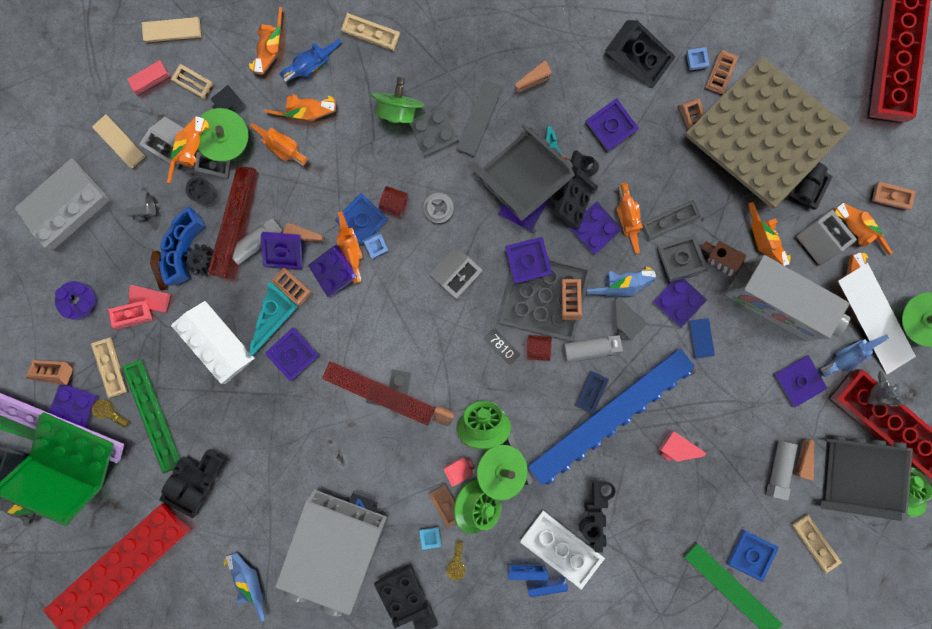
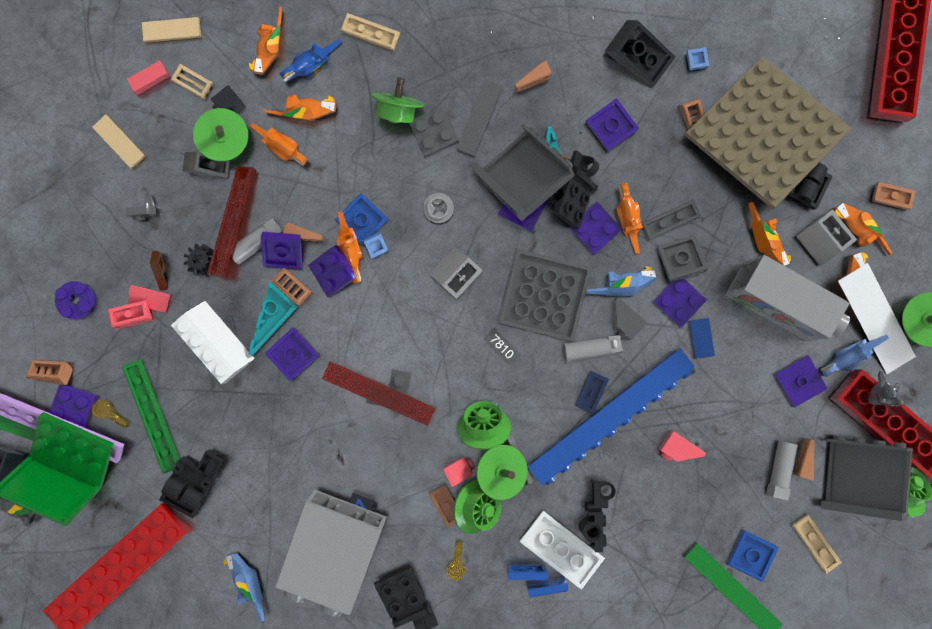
light grey slope [15,158,110,250] -> none
tan tile [91,338,128,398] -> none
light grey slope [139,117,184,169] -> none
blue brick [159,206,206,285] -> none
orange animal [167,116,209,184] -> none
black piece [186,177,216,205] -> none
clear red piece [379,186,408,217] -> none
medium azure plate [419,527,441,550] -> none
nougat slope [432,406,455,426] -> none
dark purple plate [505,237,552,284] -> none
clear red piece [526,335,552,361] -> none
nougat slope [561,279,582,320] -> none
reddish brown torso [701,241,747,279] -> none
nougat slope [705,50,738,95] -> none

